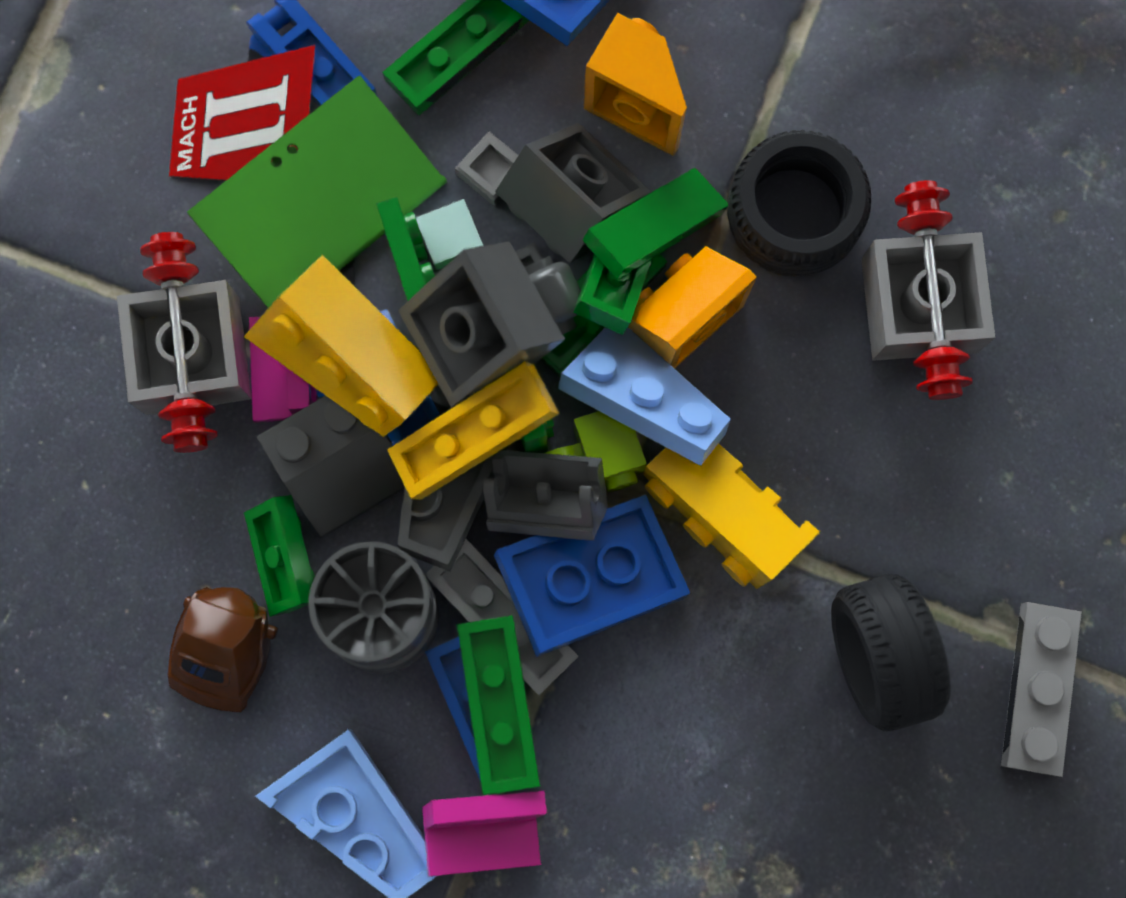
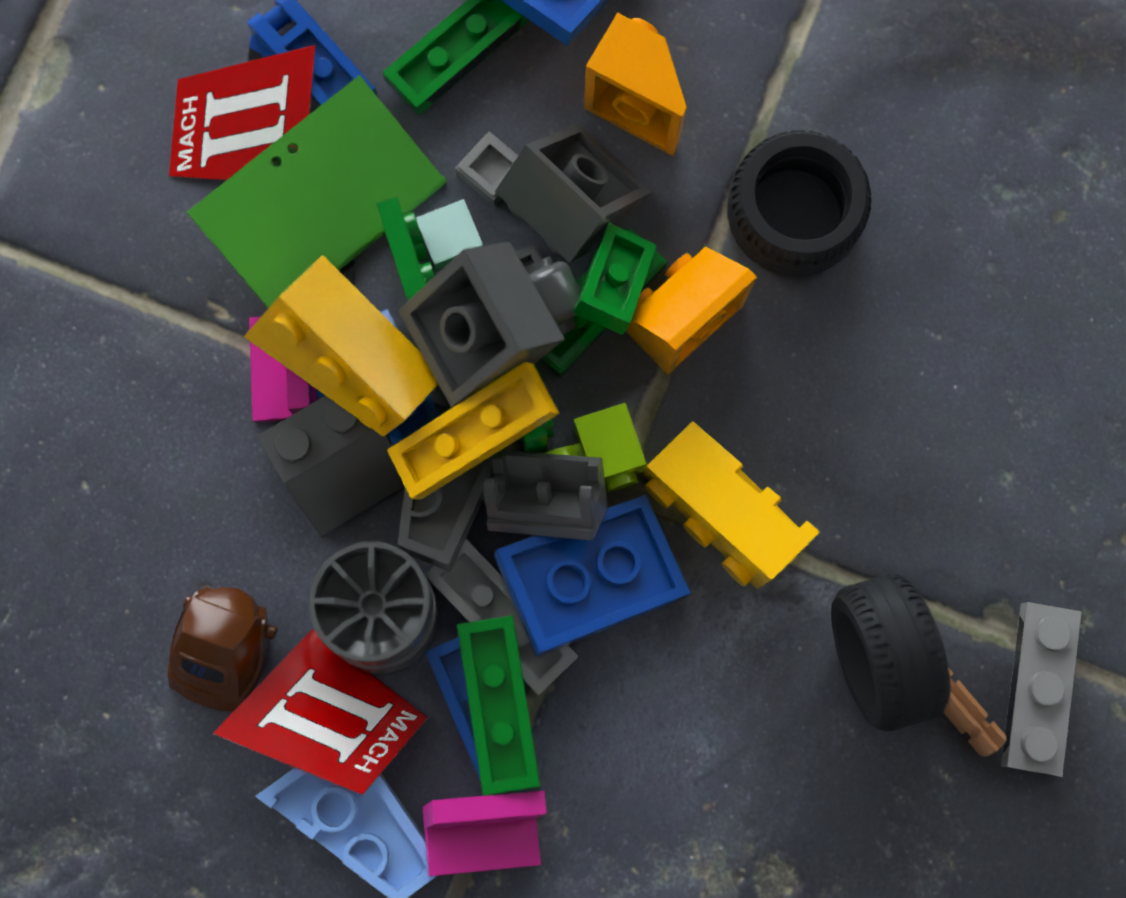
light grey brick [117,232,252,453] -> none
green plate [244,495,315,617] -> none
light blue wing [558,328,731,466] -> none
green tile [582,167,728,280] -> none
light grey brick [861,180,995,400] -> none
none -> red sticker [213,629,428,795]
none -> medium nougat axle [944,669,1007,757]

